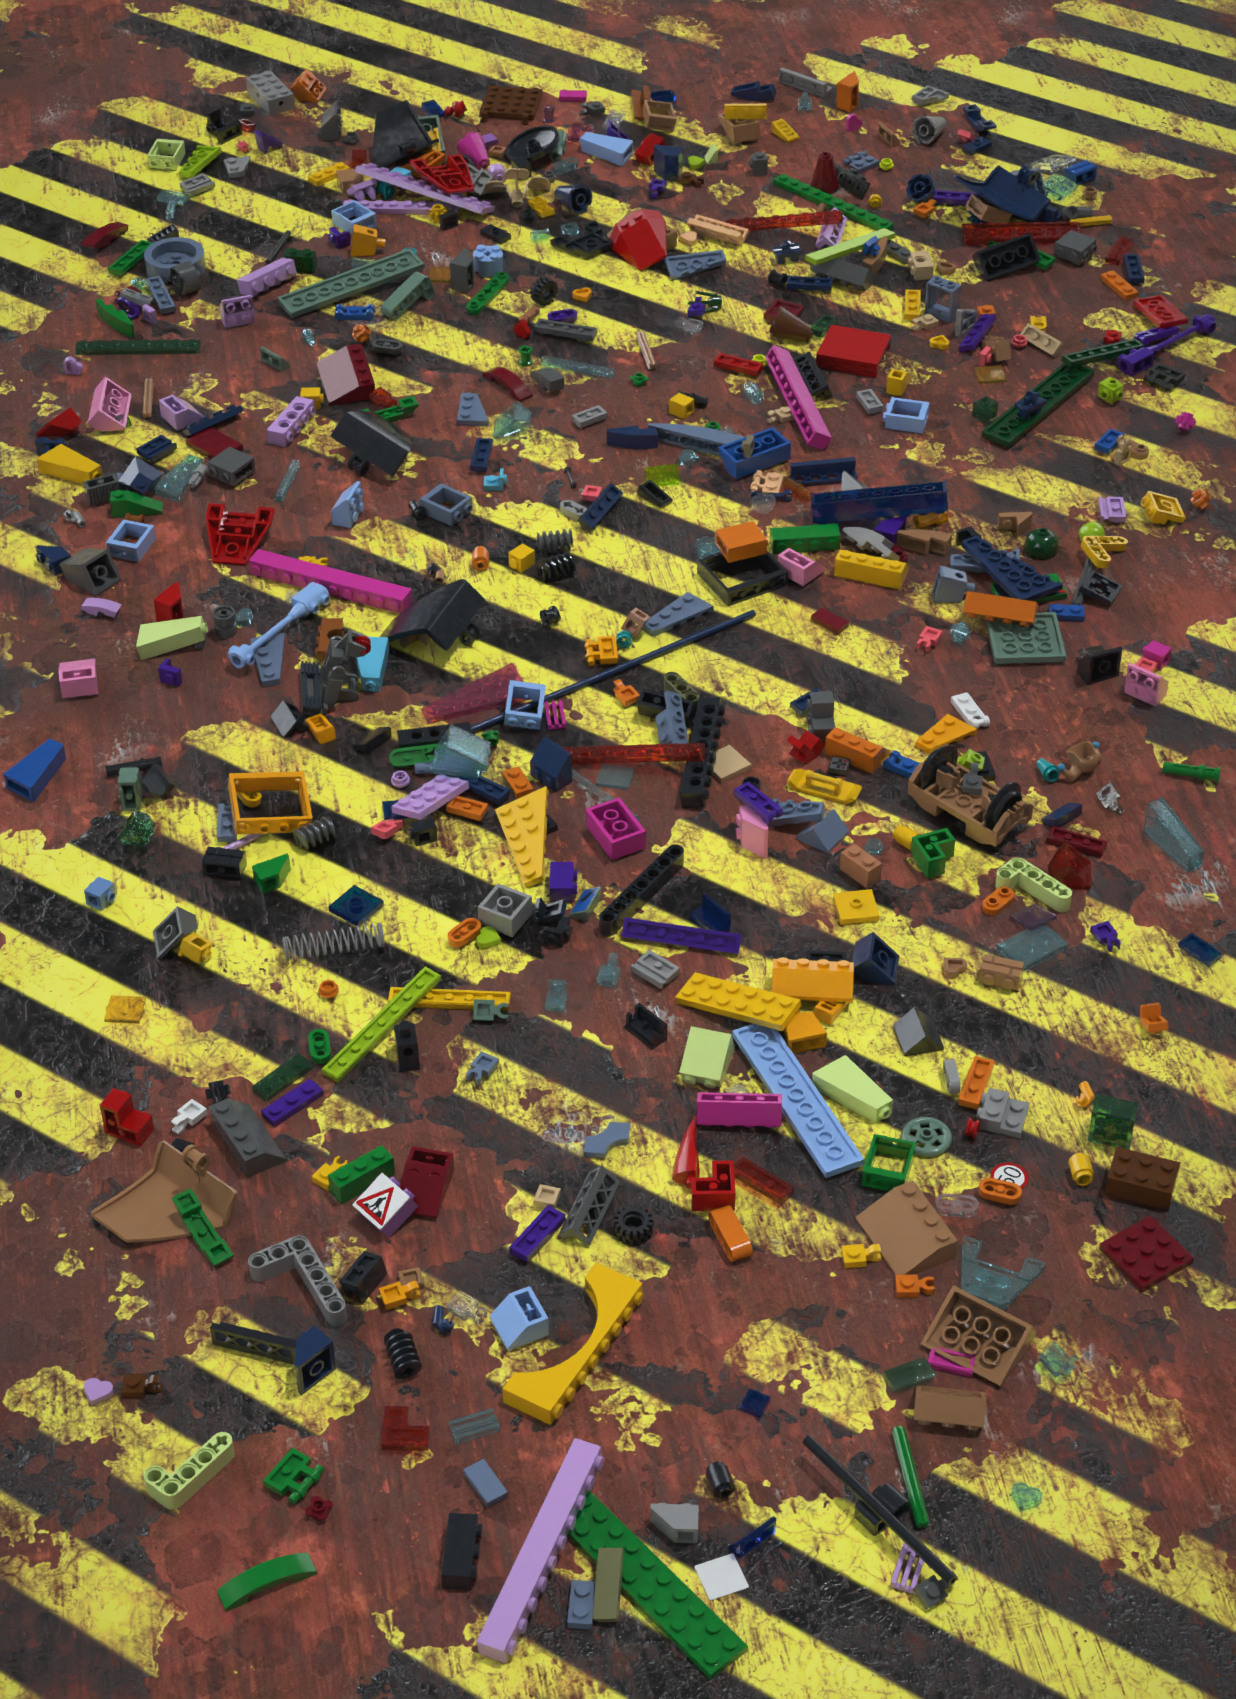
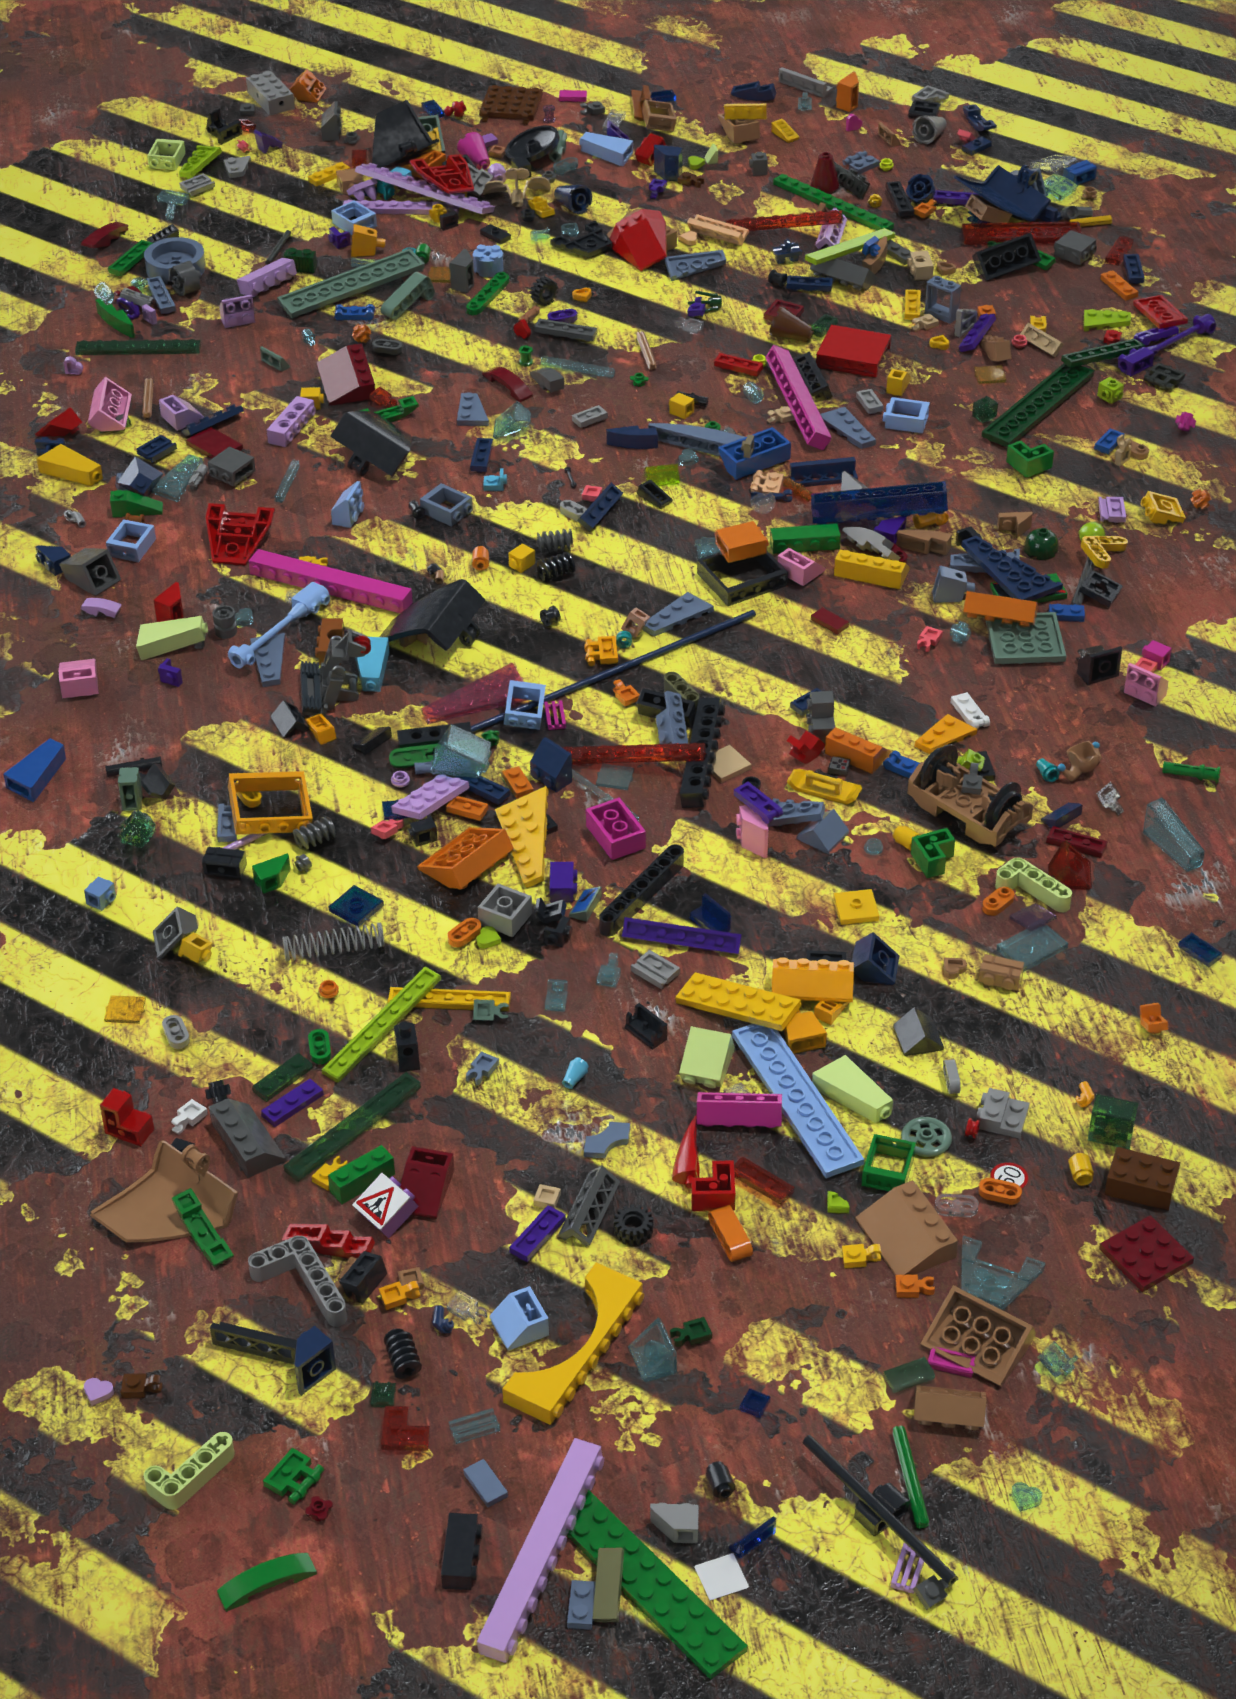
dark grey brick [83,473,120,505] -> none
clear pink plate [567,122,594,143] -> none
nougat brick [840,844,882,889] -> none
orange plate [958,1056,995,1110] -> none
coral plate [978,346,993,368] -> none
dark blue hips [1014,390,1047,419] -> none
dark purple plate [1090,921,1121,952] -> none
none -> clear light blue plate [94,282,115,305]
none -> light grey plate [162,1015,190,1049]
none -> red slope [282,1224,375,1258]
none -> clear green plate [283,1072,421,1182]
none -> dark grey plate [294,854,312,872]
none -> clear green tile [371,1381,396,1408]
none -> green brick [415,244,431,264]
none -> orange slope [417,827,514,890]
none -> medium azure cone [562,1058,589,1089]
none -> clear light blue slope [628,1318,677,1382]
none -> dark green plate [670,1317,712,1347]
none -> sand blue wing [820,407,876,449]
none -> lime tile [827,1191,850,1213]
none -> black plate [886,181,914,217]
none -> black plate [908,99,941,118]
none -> green brick [1006,441,1054,478]
none -> lime wing [1084,309,1131,331]

